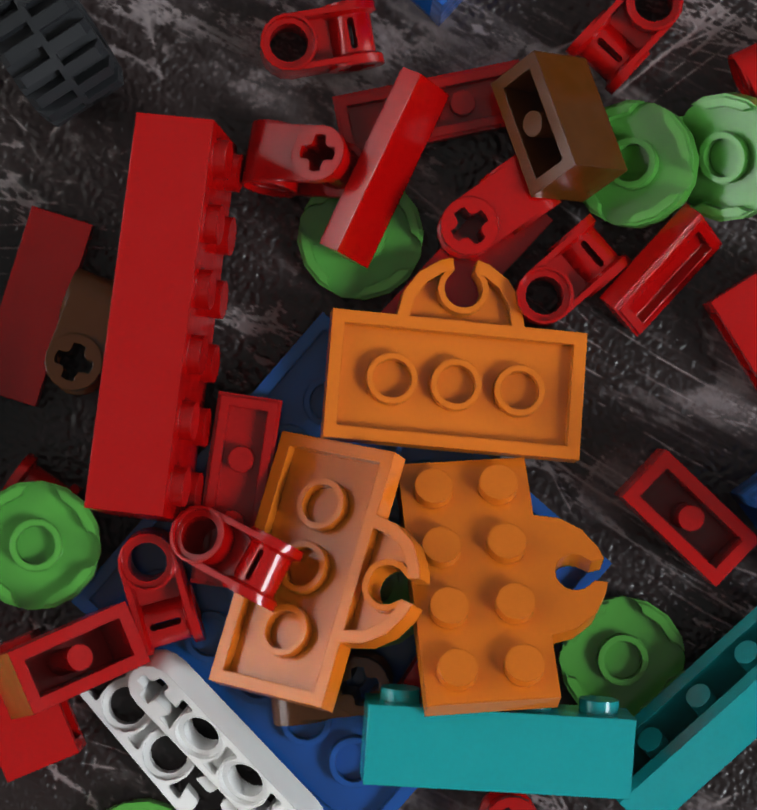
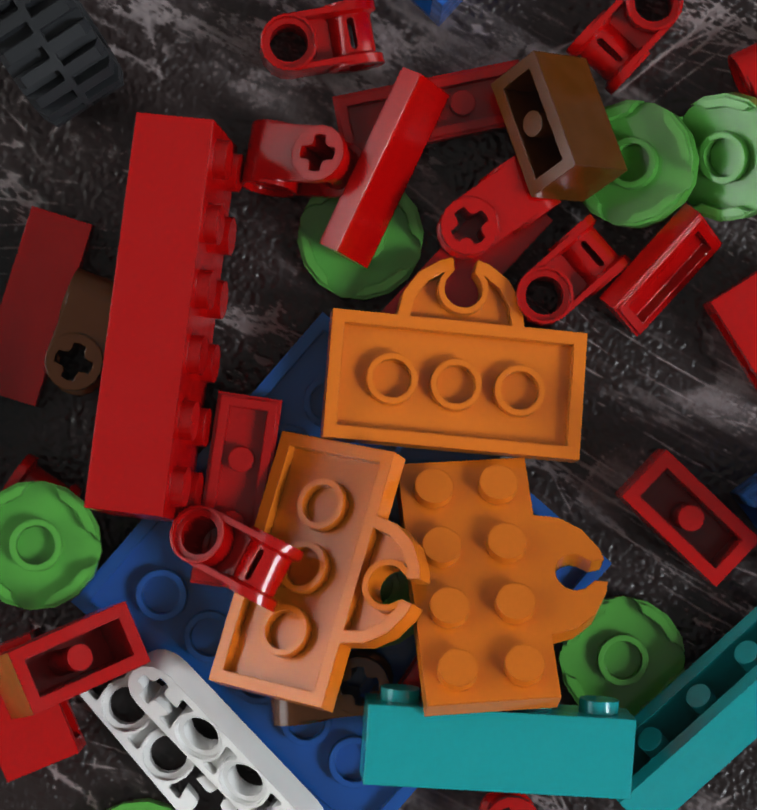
red piece [117,527,206,656] -> none

